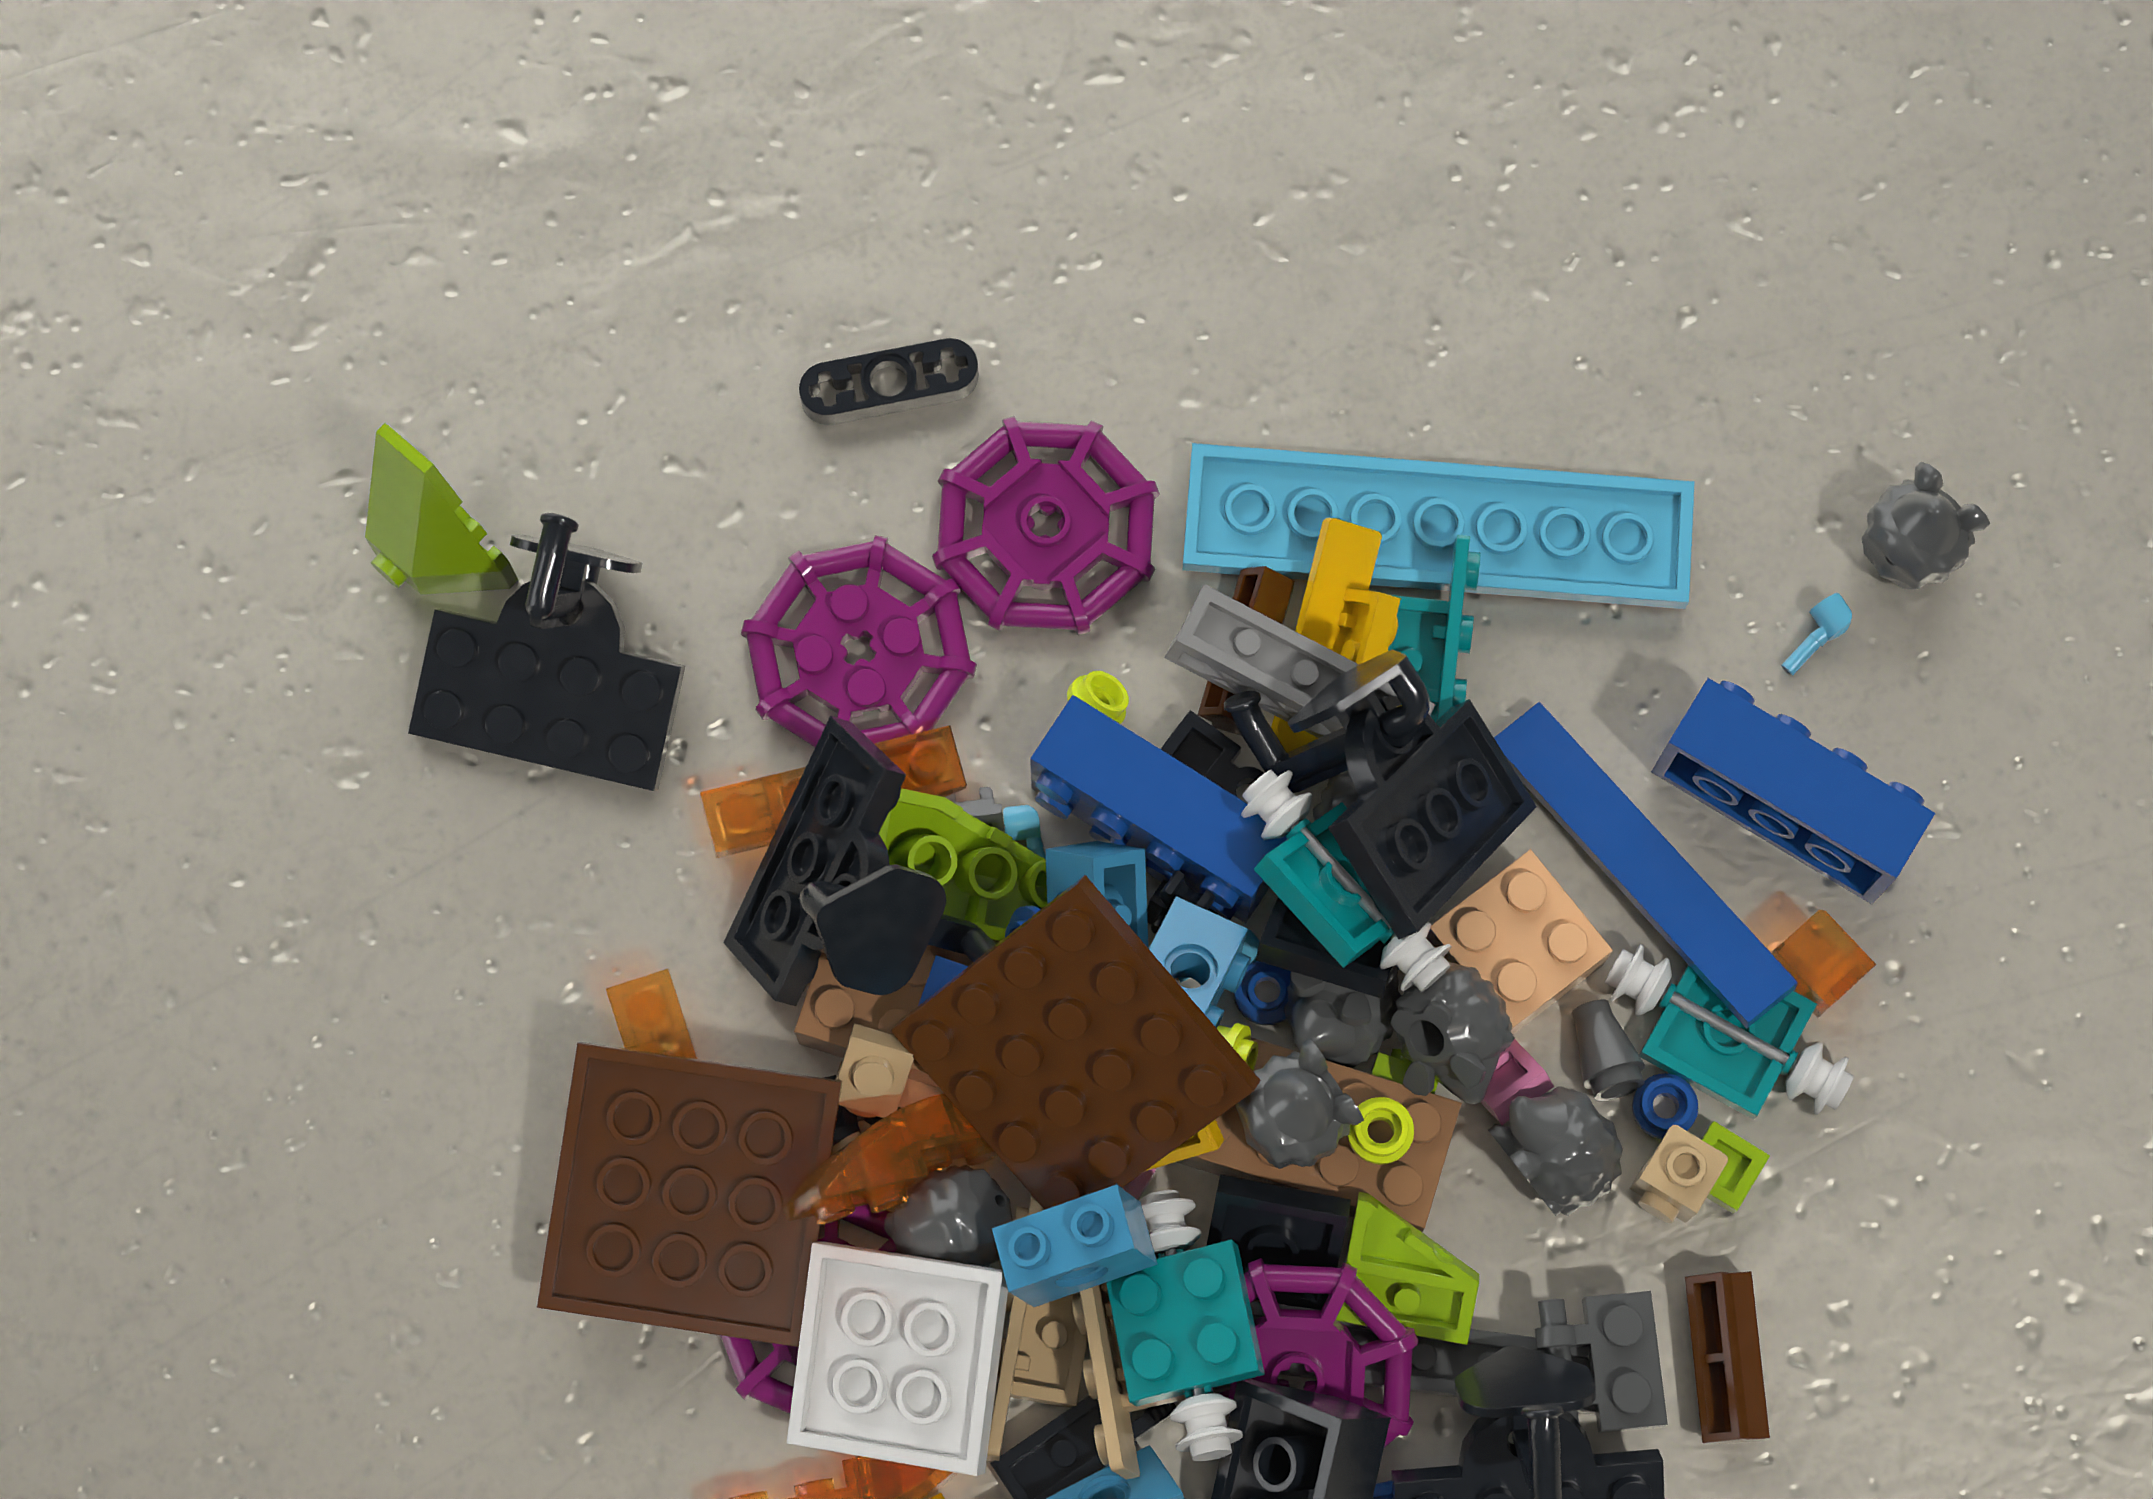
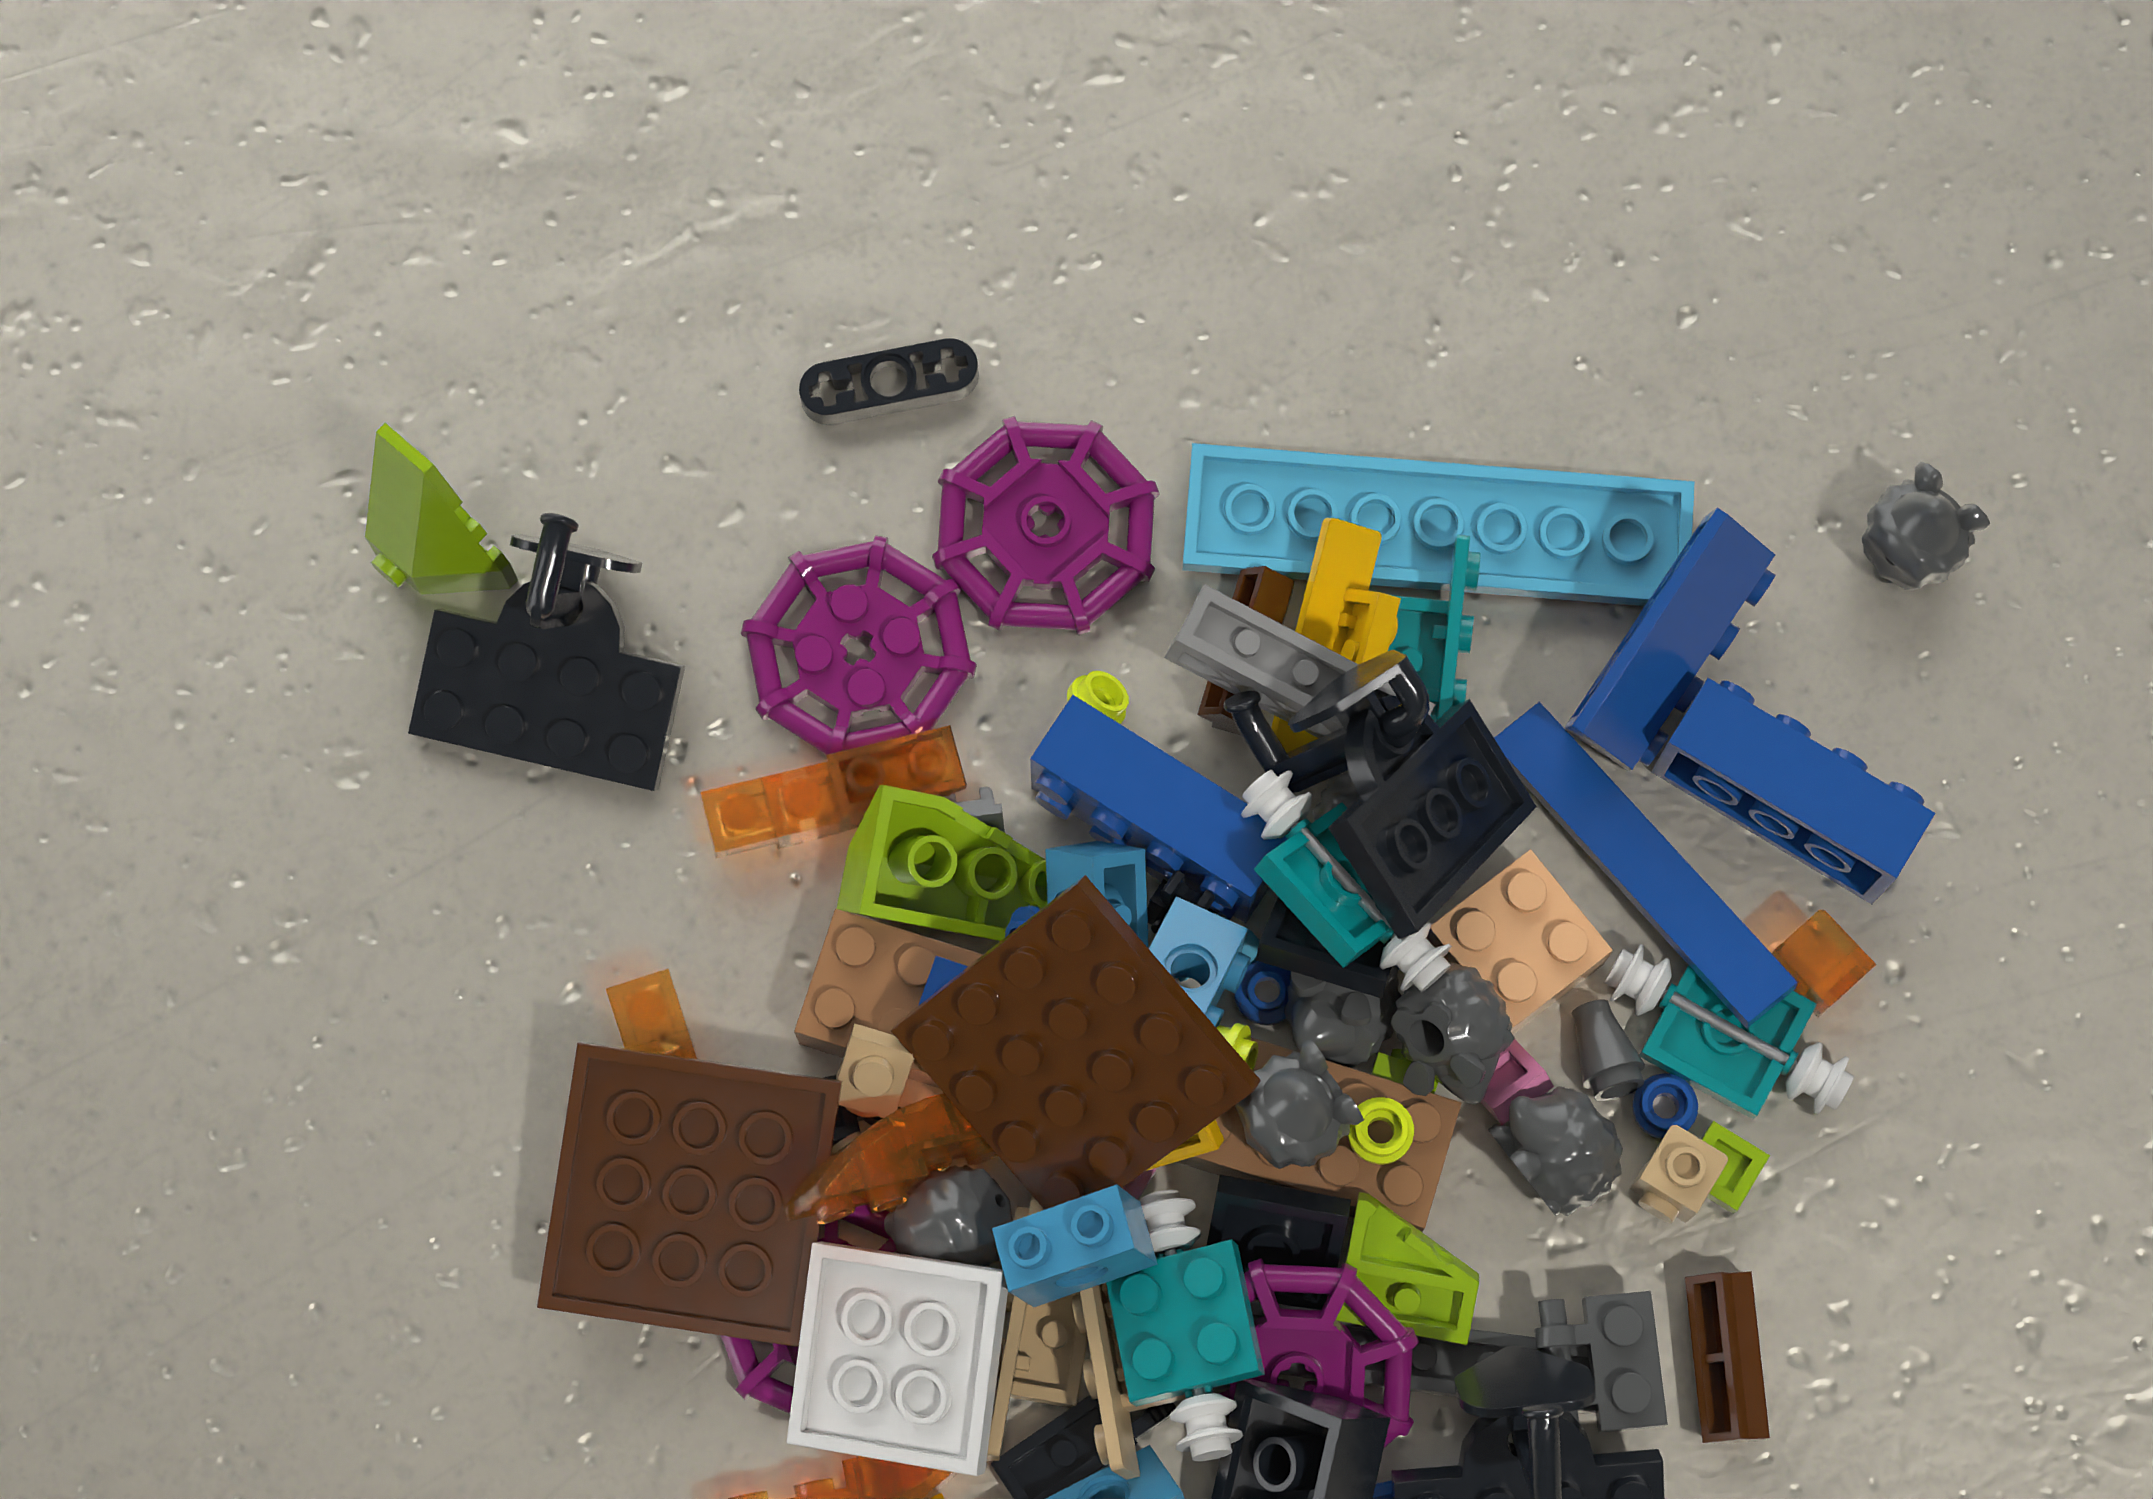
black plate [723,716,996,1006] -> none
medium azure hand [1003,805,1046,859] -> none
black plate [1161,710,1264,798] -> none
medium azure hand [1781,593,1852,676] -> none
none -> blue slope [1564,507,1776,771]

